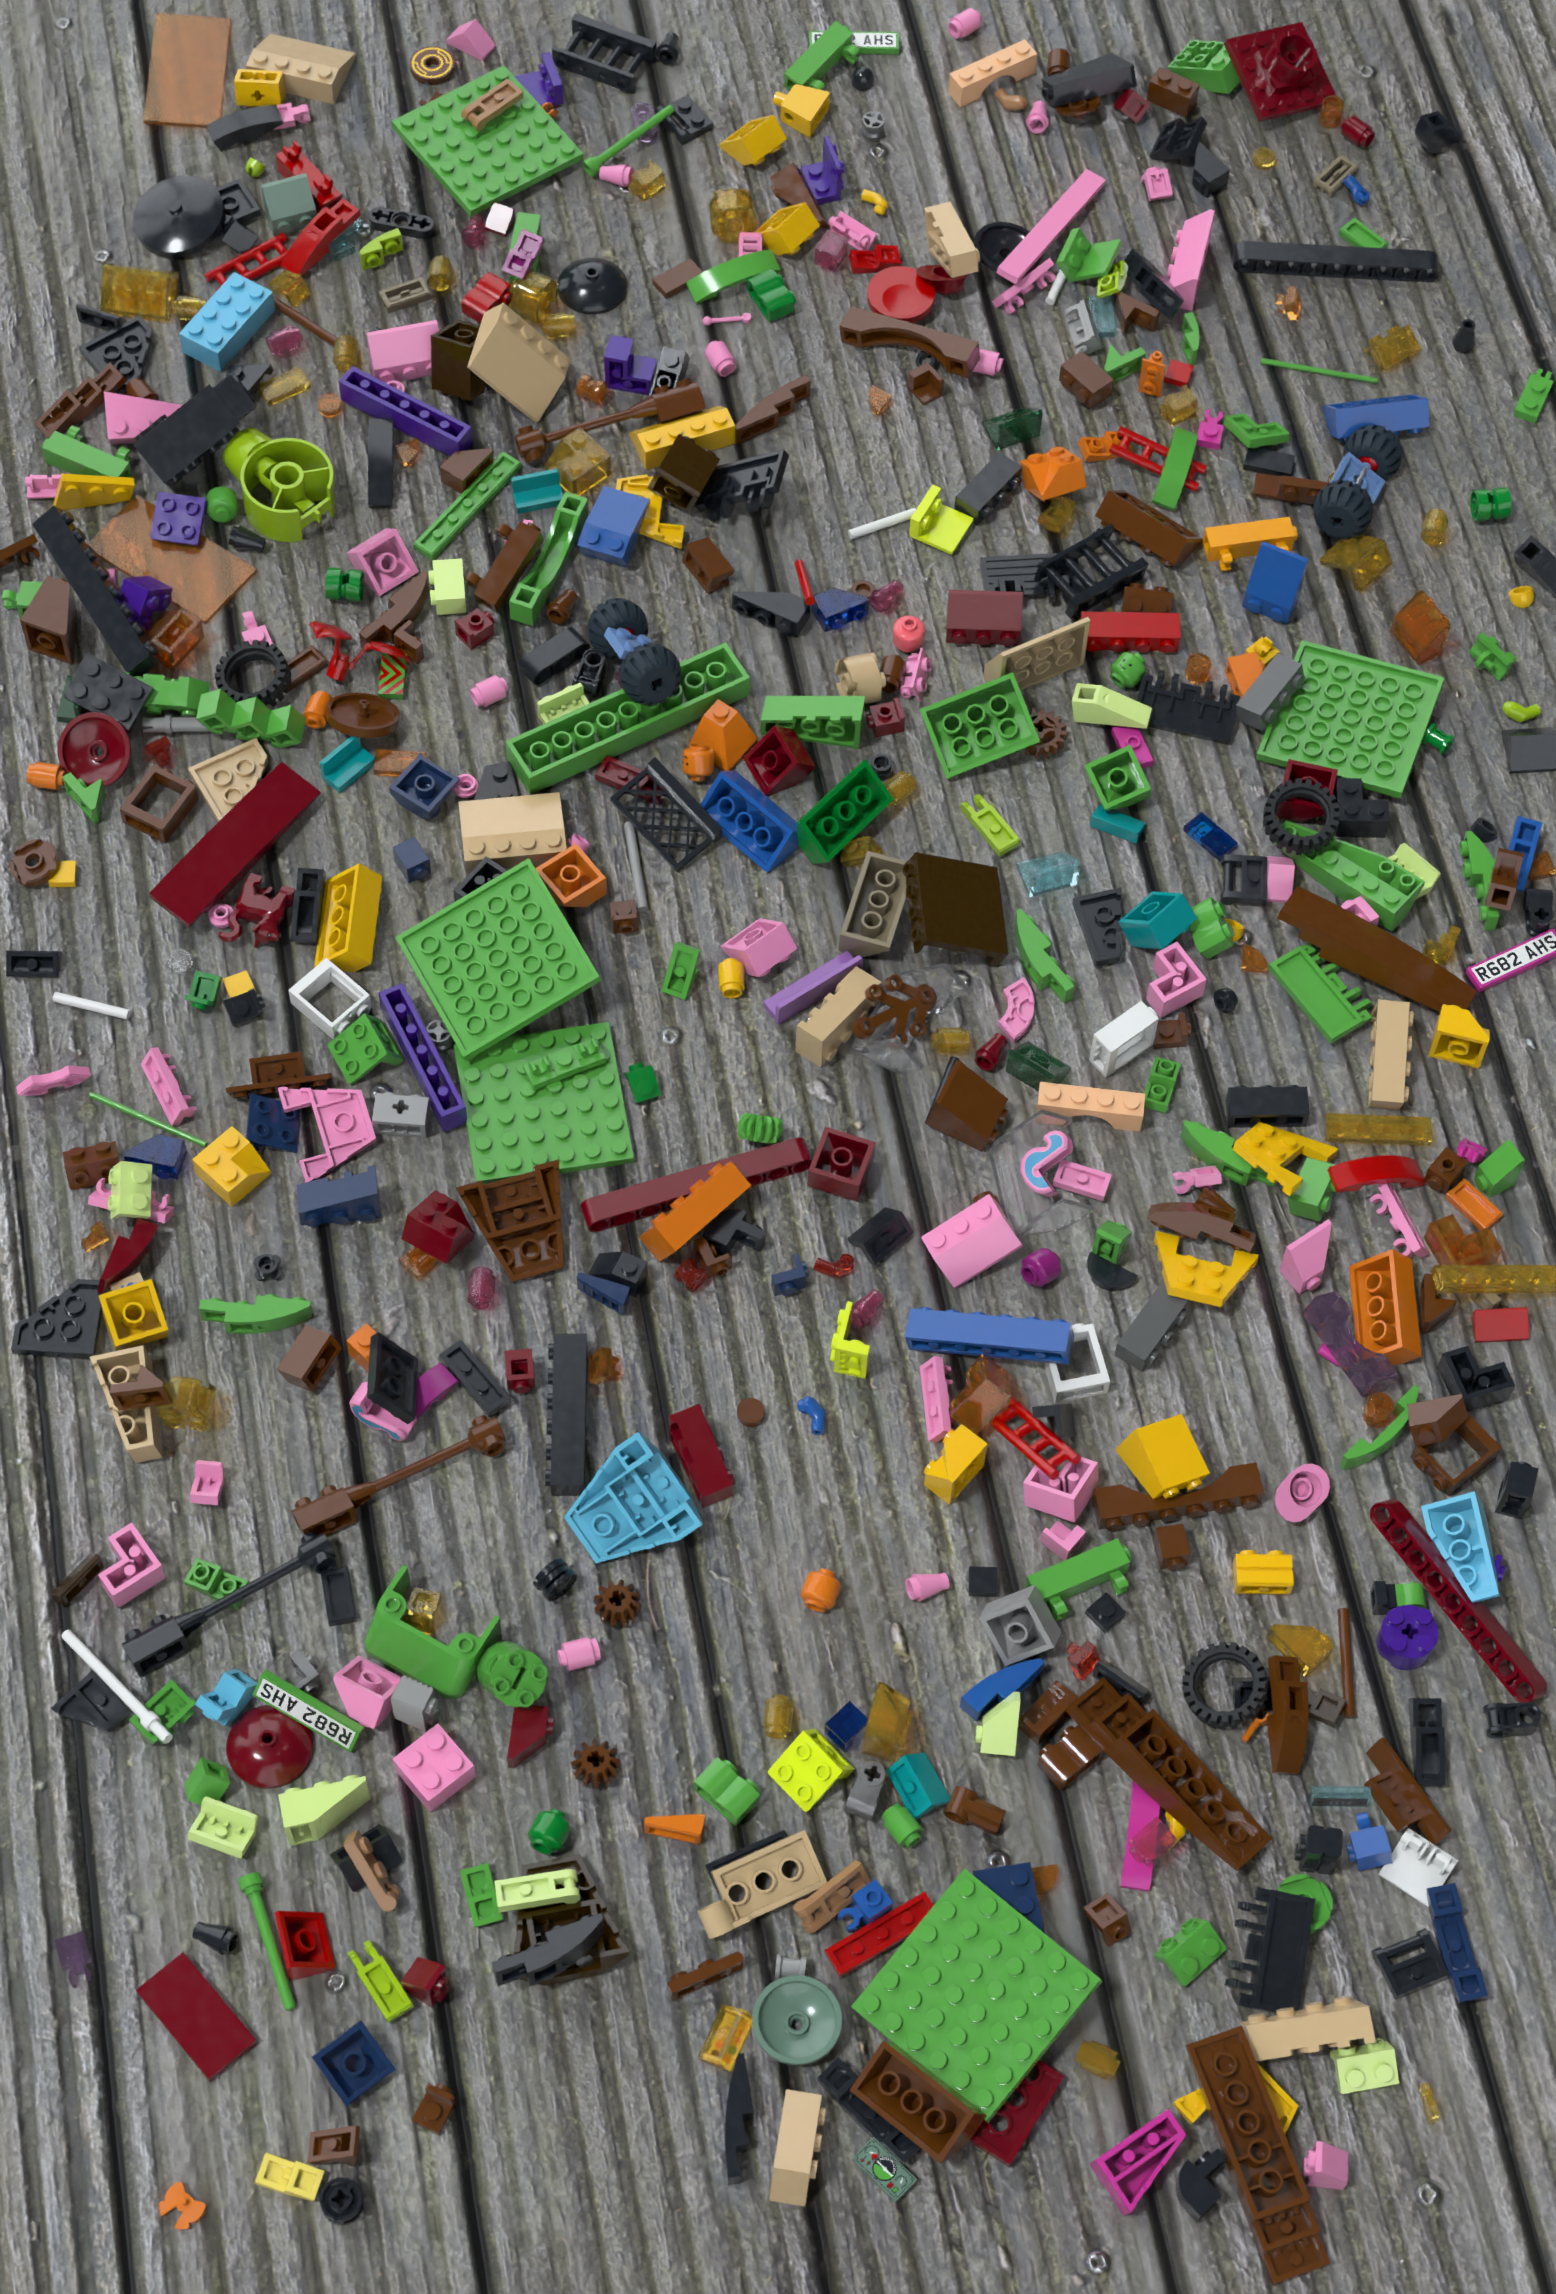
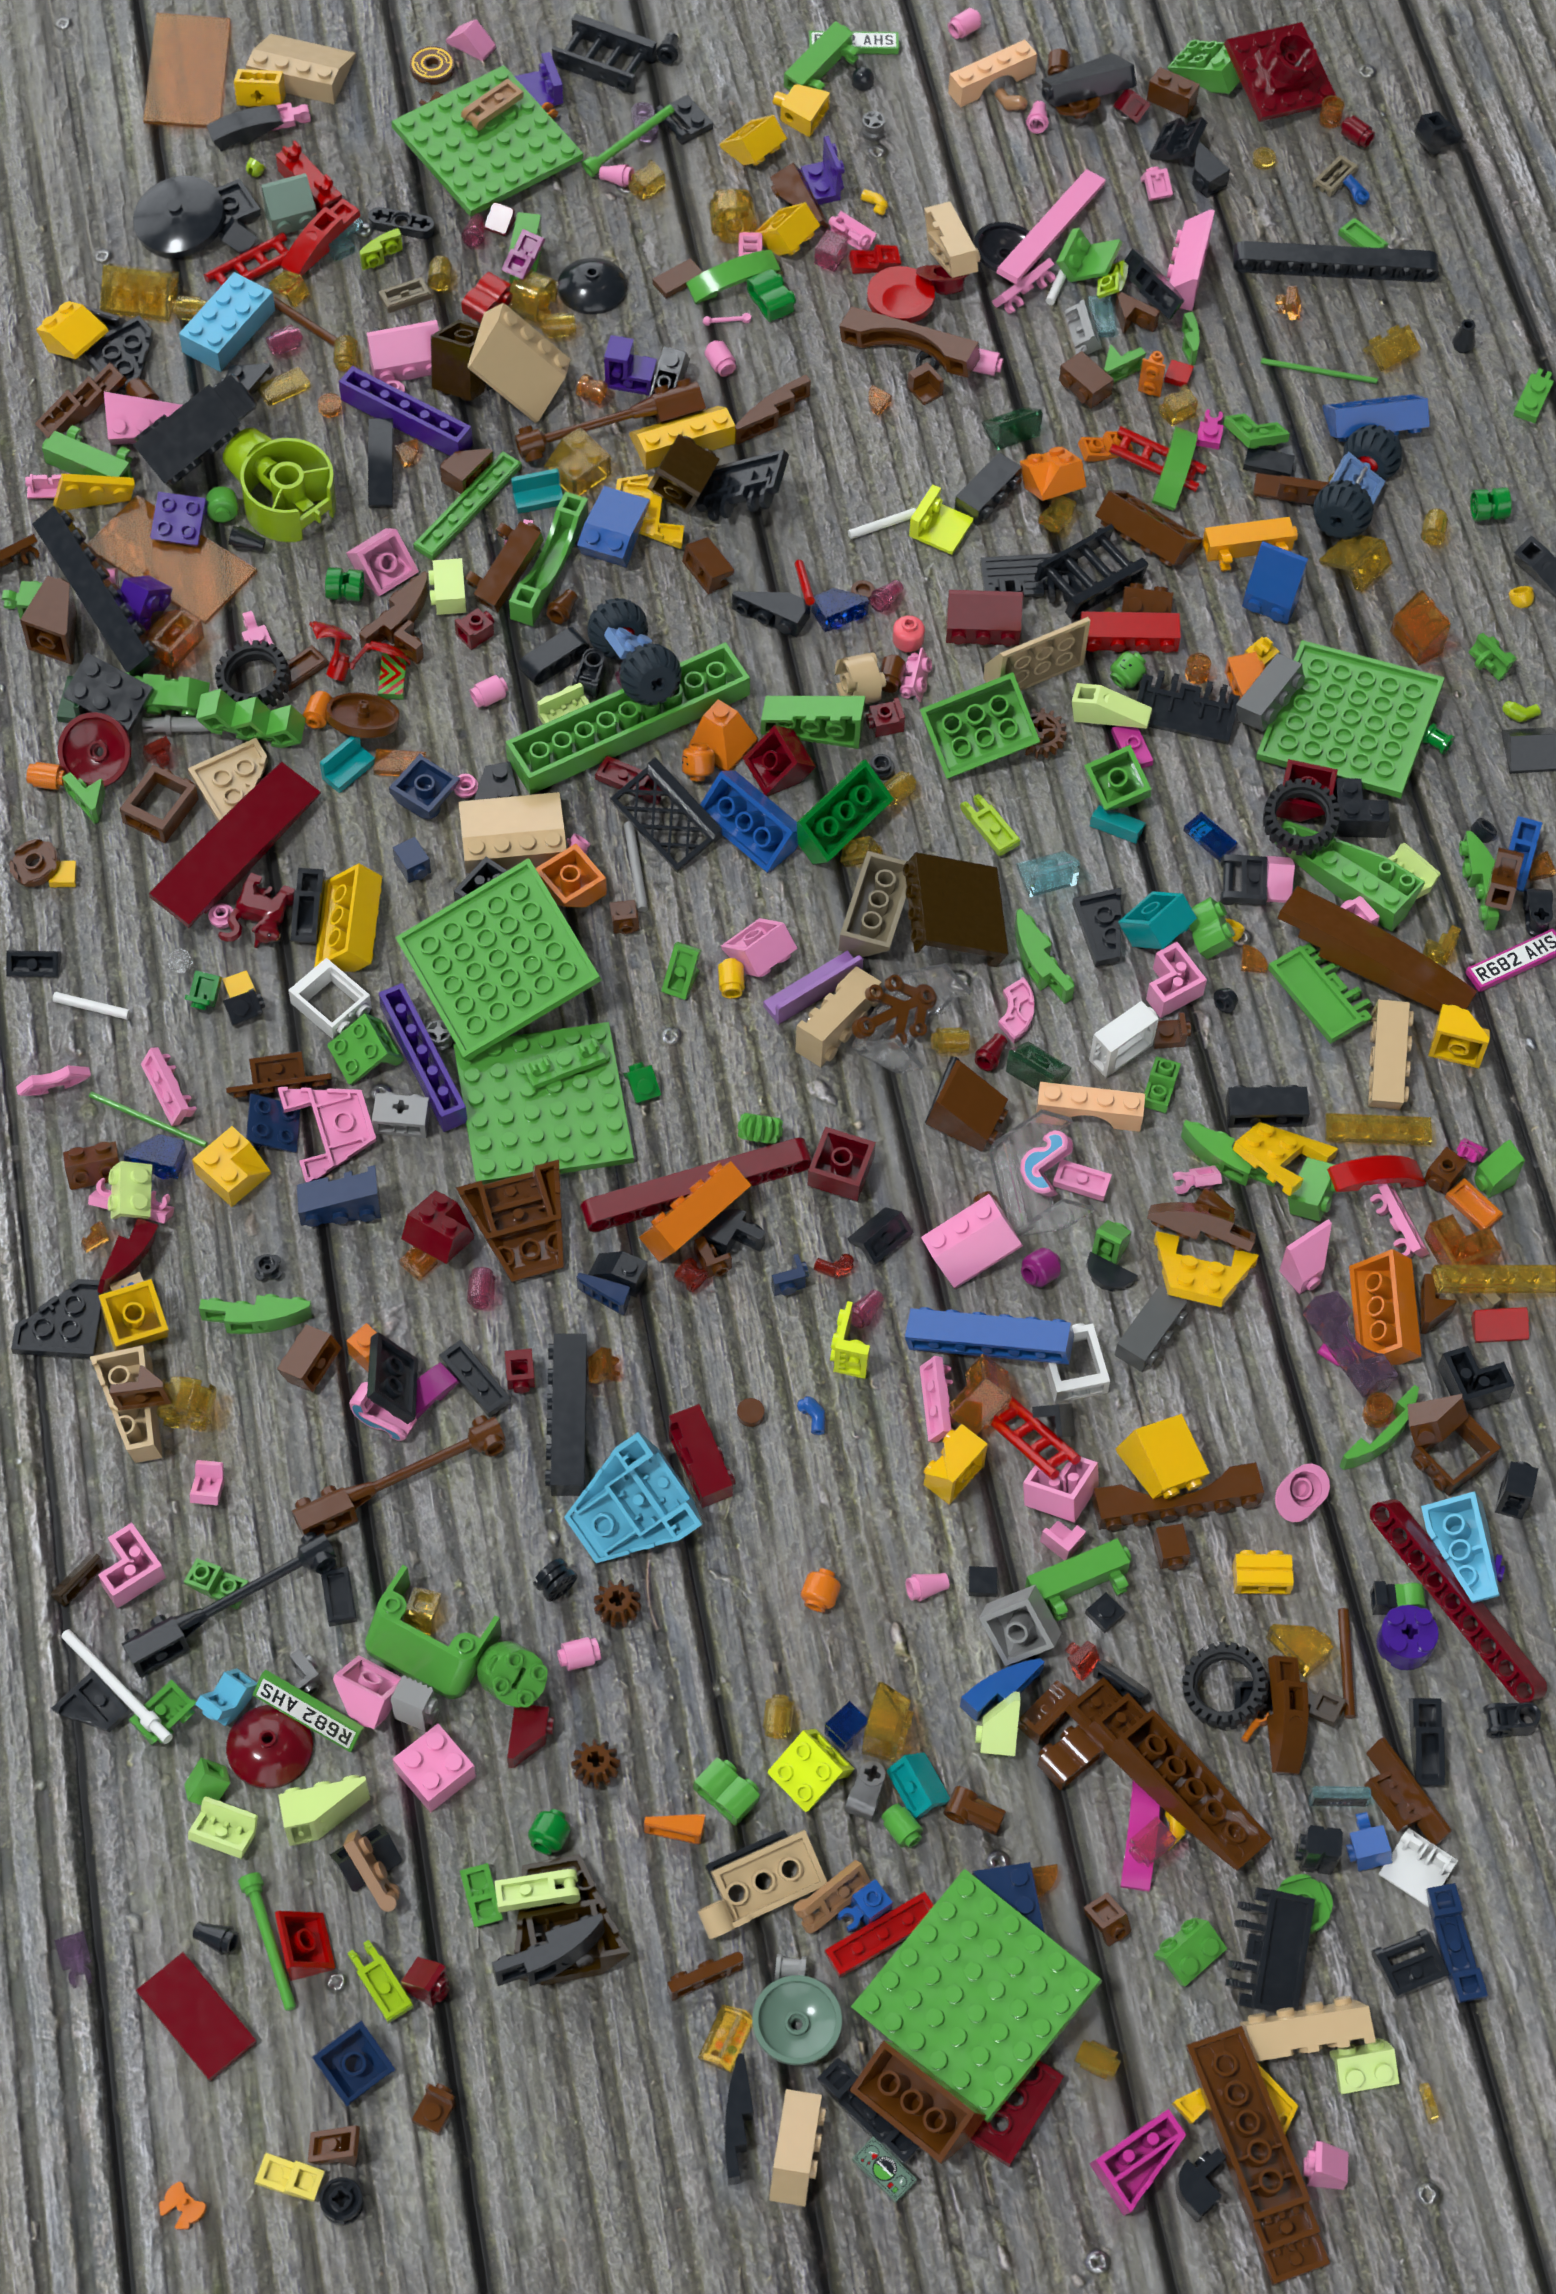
none -> yellow slope [36,301,109,359]

